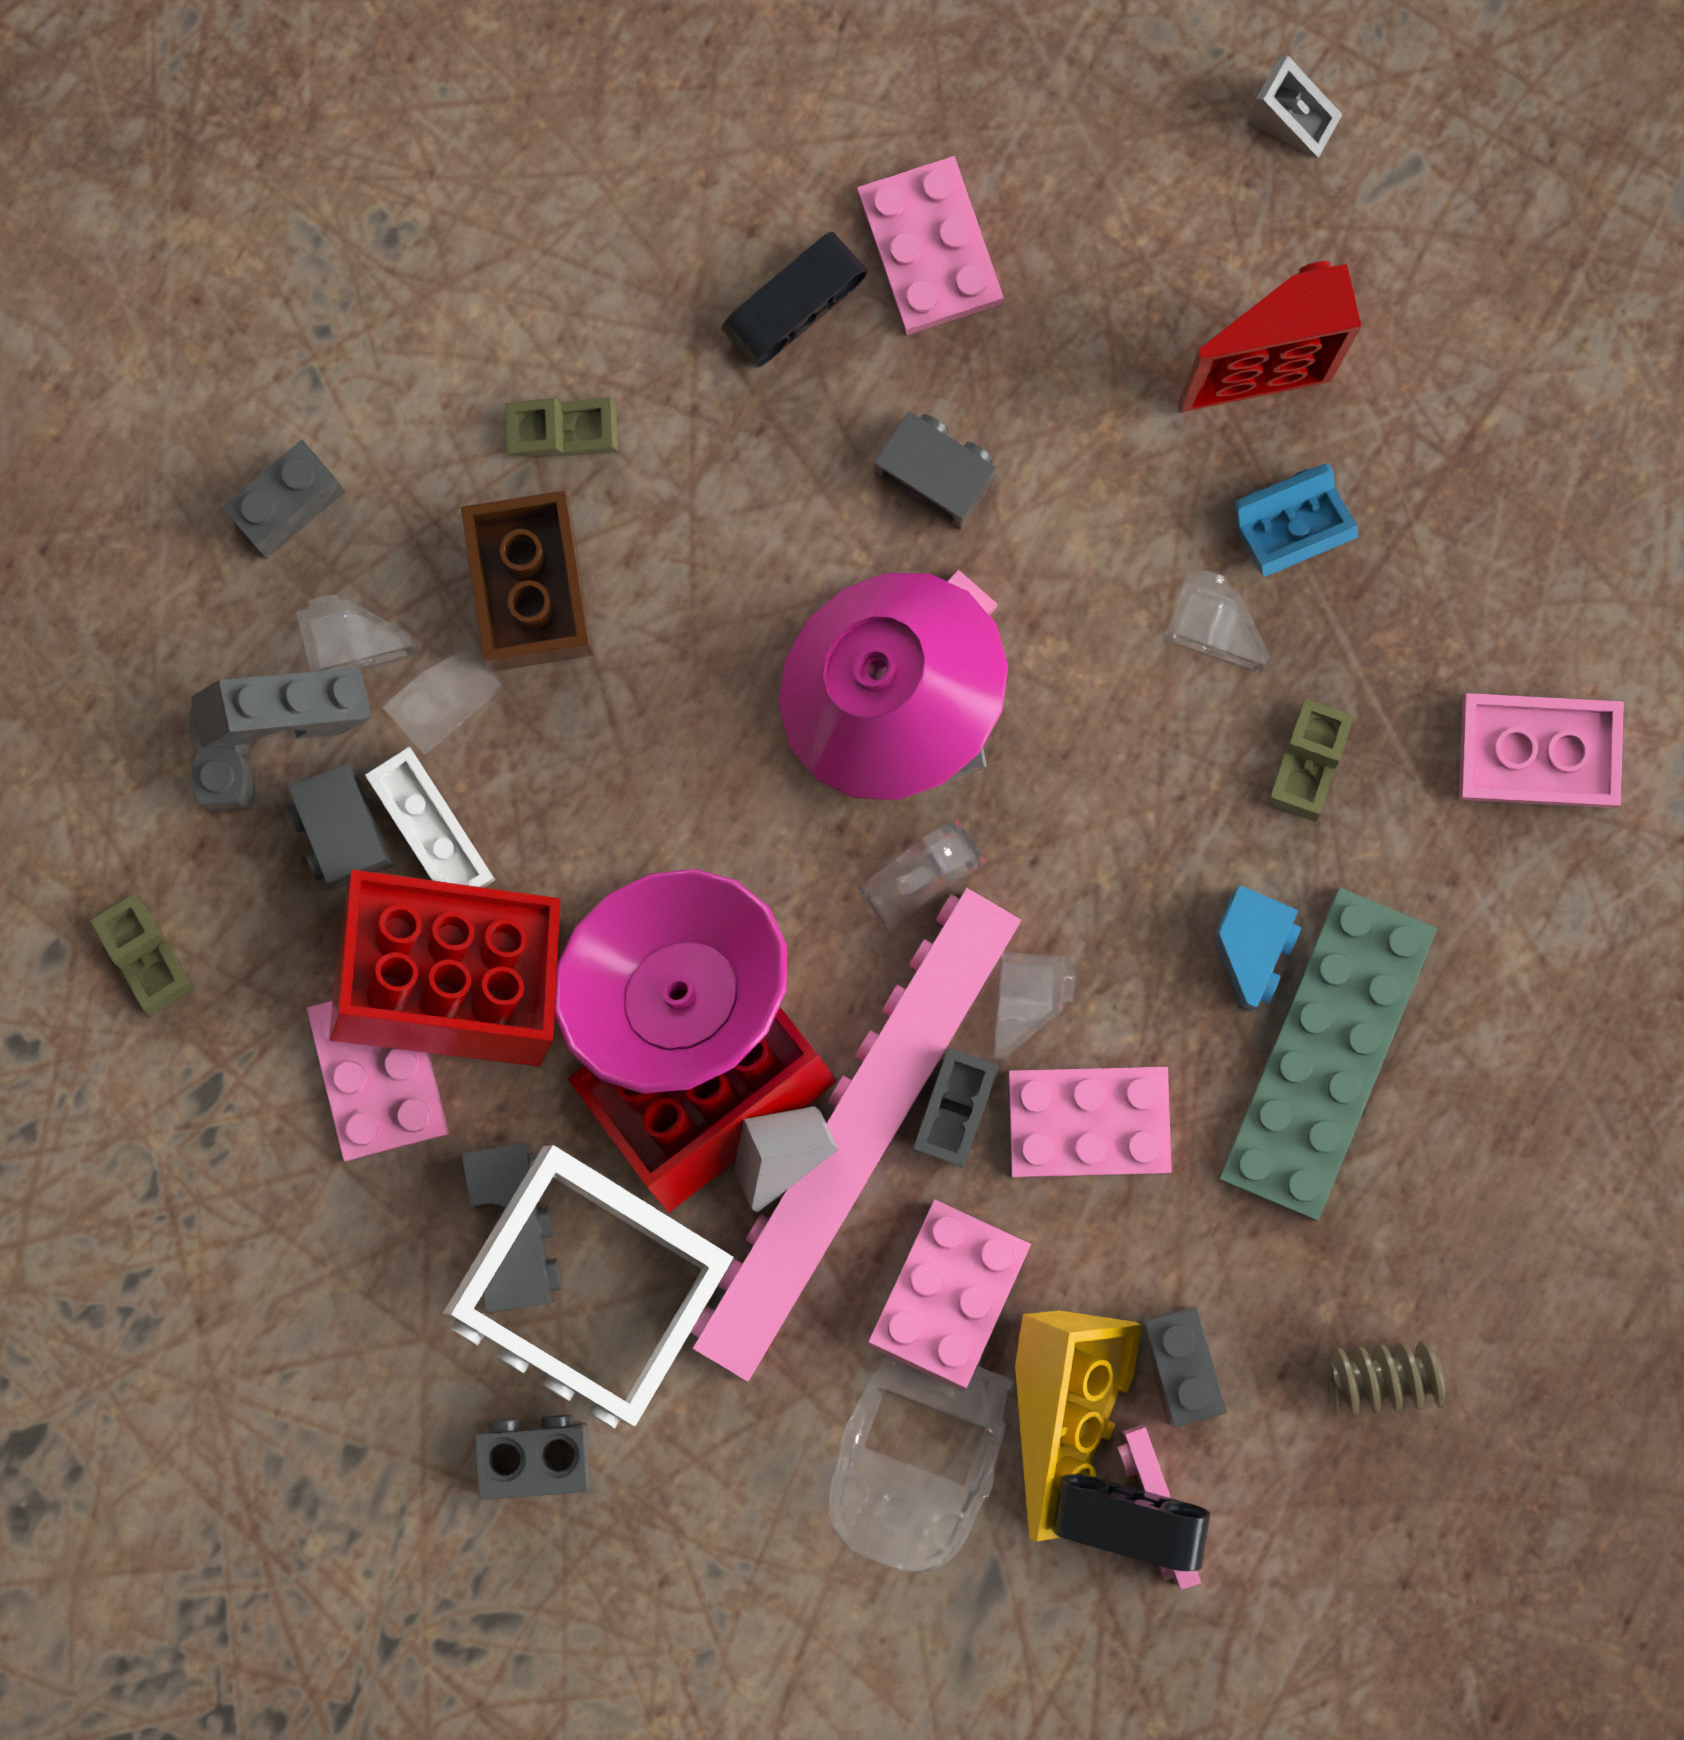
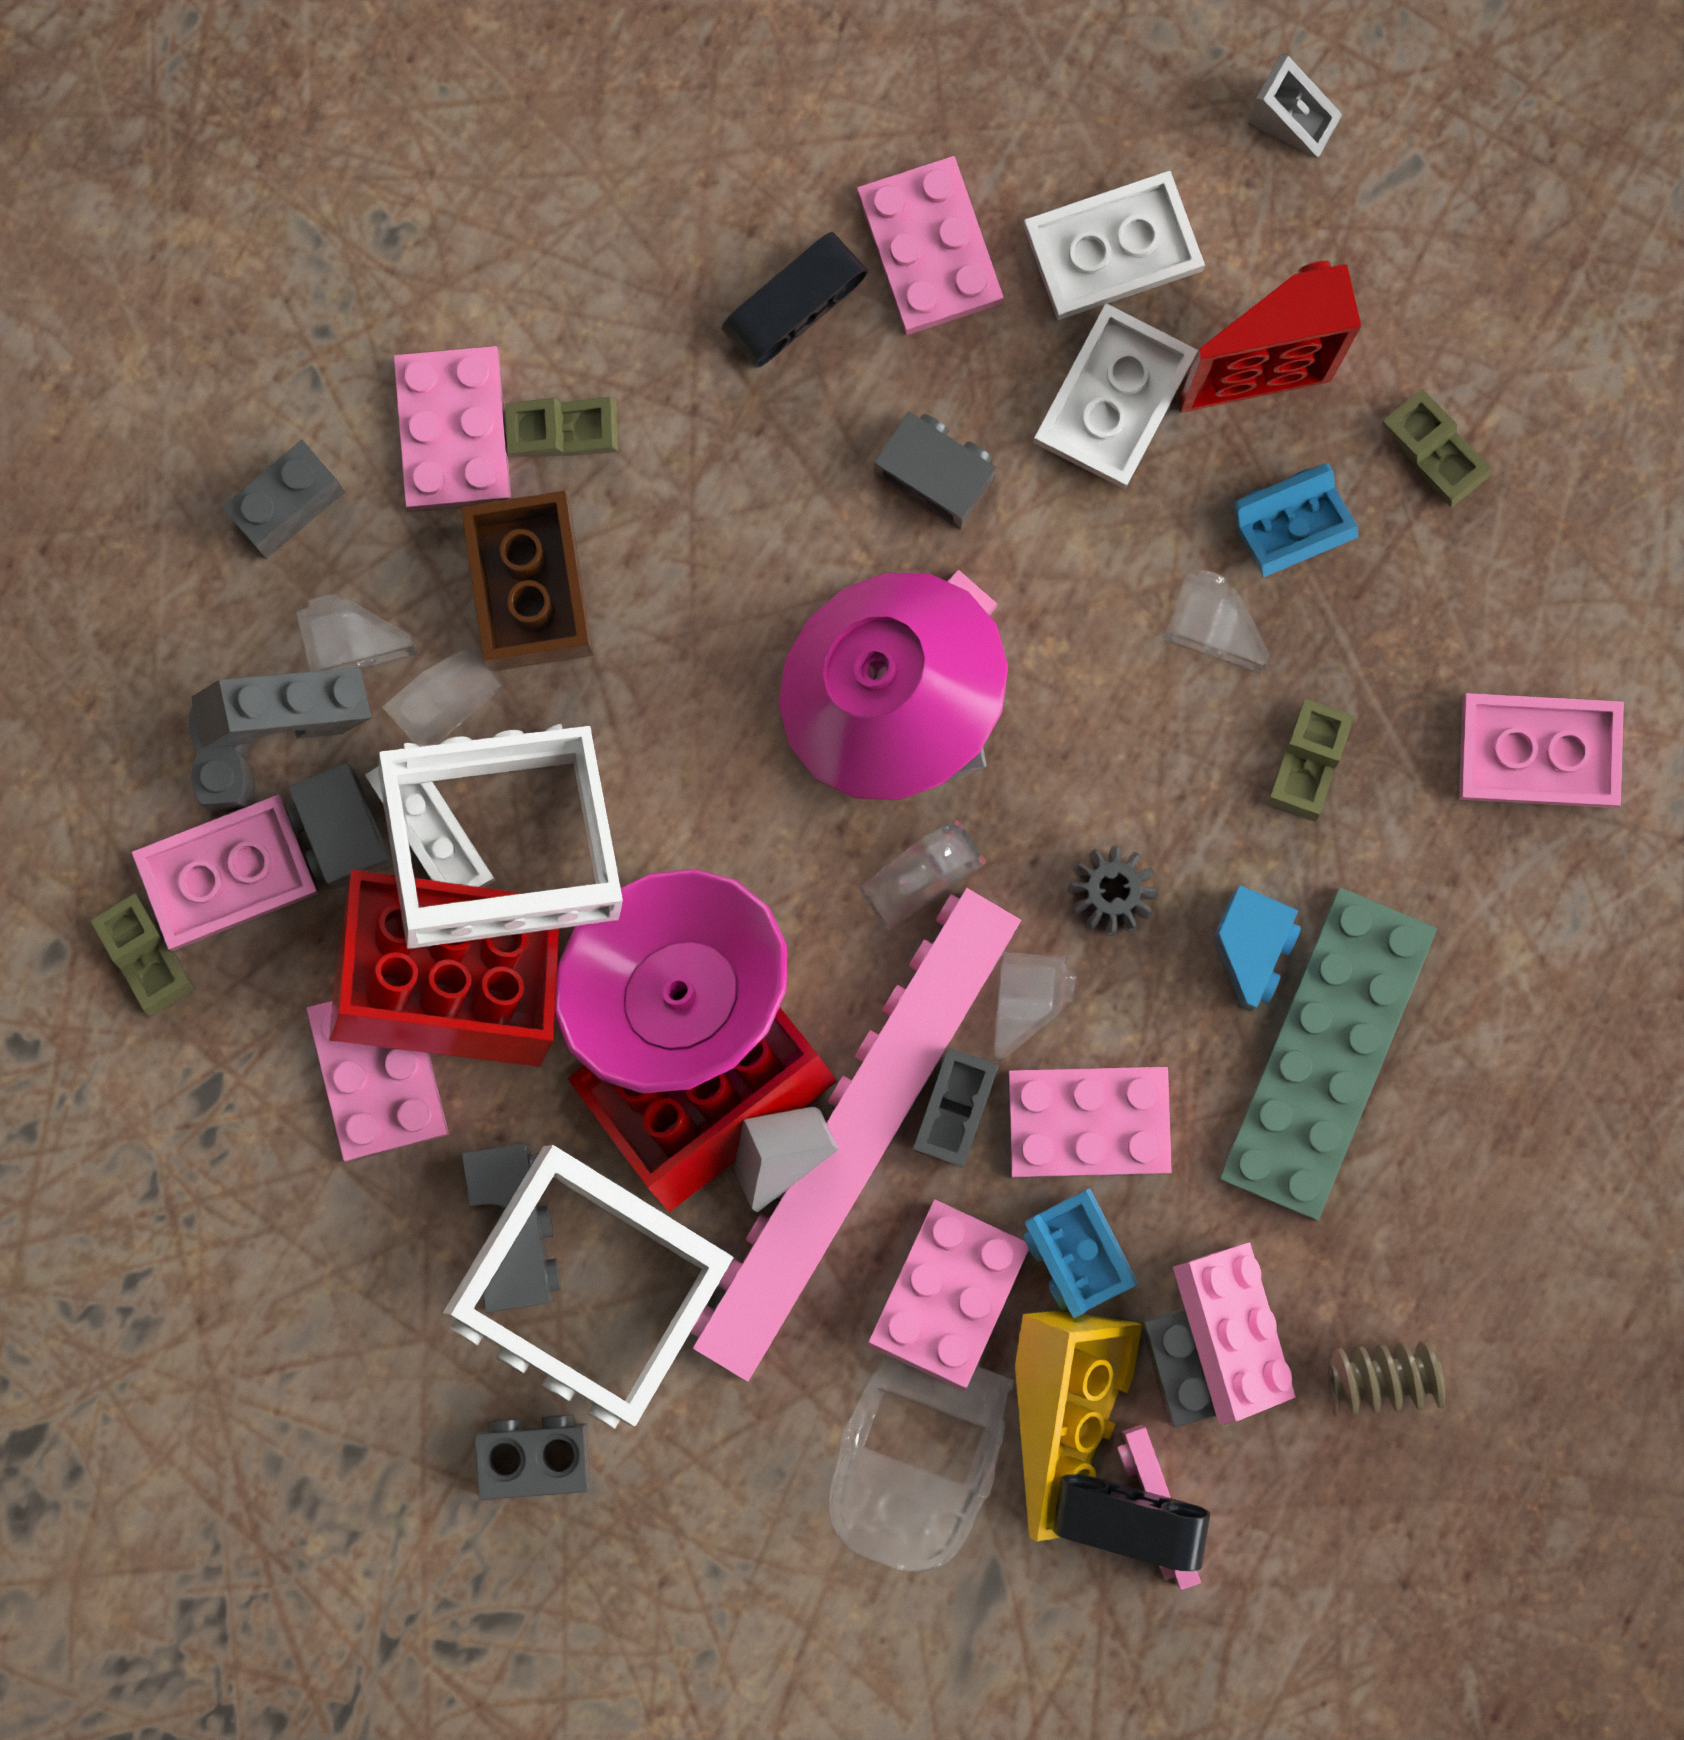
none -> bright pink plate [132,794,320,951]
none -> white window [379,724,623,949]
none -> bright pink plate [394,346,511,511]
none -> white plate [1023,171,1205,321]
none -> dark azure bracket [1024,1188,1139,1318]
none -> white plate [1033,303,1198,490]
none -> dark grey gear [1067,846,1158,936]
none -> bright pink plate [1173,1242,1296,1425]
none -> olive slope [1383,389,1491,508]

